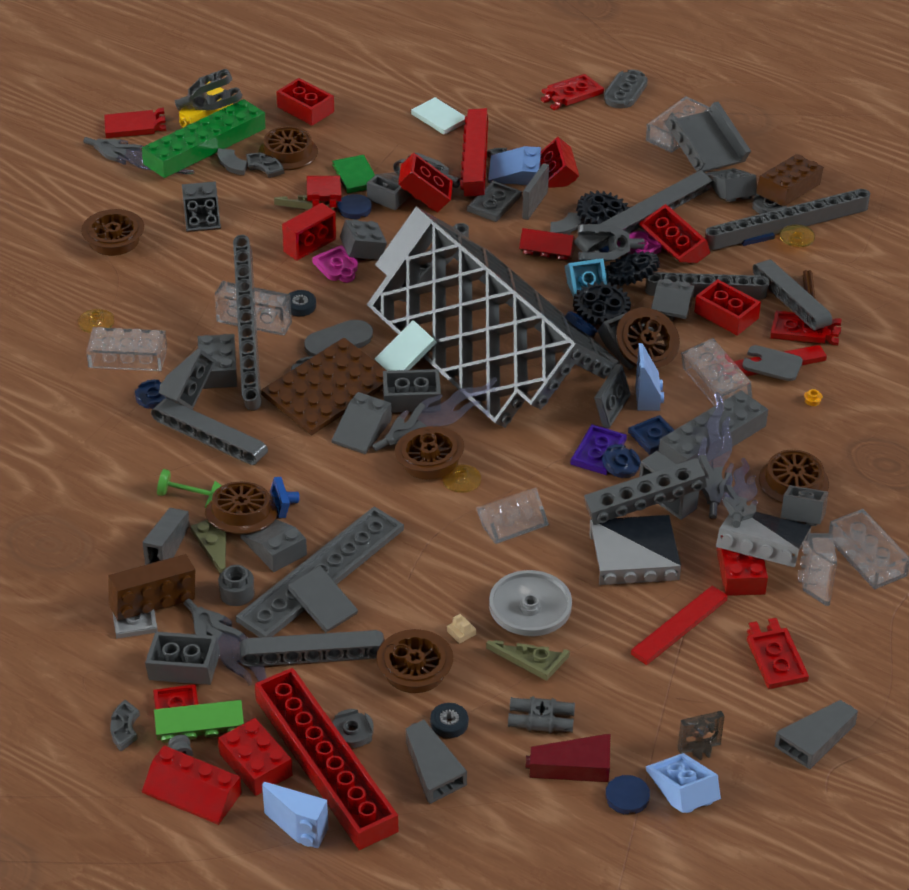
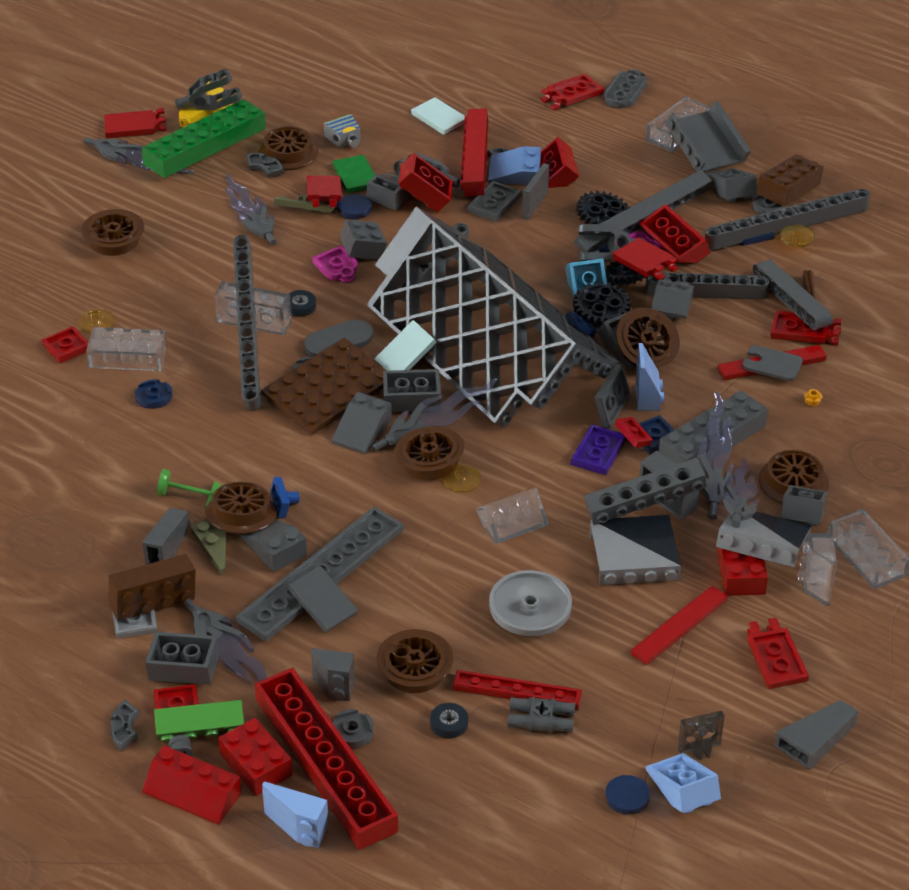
dark grey beam [151,398,268,465] -> none
dark grey slope [158,348,216,410] -> none
dark grey slope [182,181,221,232] -> none
dark grey brick [198,334,237,389] -> none
dark grey tile [218,148,248,175] -> none
dark grey piece [218,565,255,606] -> none
dark grey beam [239,630,384,667] -> none
red brick [276,78,334,126] -> none
red brick [282,203,336,261] -> none
dark grey slope [406,720,467,804] -> none
tan tile [447,614,476,644] -> none
olive wing [486,640,570,681] -> none
red slope [519,228,576,260] -> none
dark red slope [525,734,611,782] -> none
dark grey tile [550,212,585,235] -> none
dark blue tile [602,444,641,478] -> none
clear brick [681,338,752,406] -> none
red brick [694,279,761,336] -> none
none -> red tile [41,326,92,364]
none -> piece [225,173,277,246]
none -> dark grey slope [311,648,355,701]
none -> light grey torso [324,114,361,148]
none -> red tile [452,670,582,710]
none -> red tile [612,238,679,280]
none -> red plate [615,417,653,448]

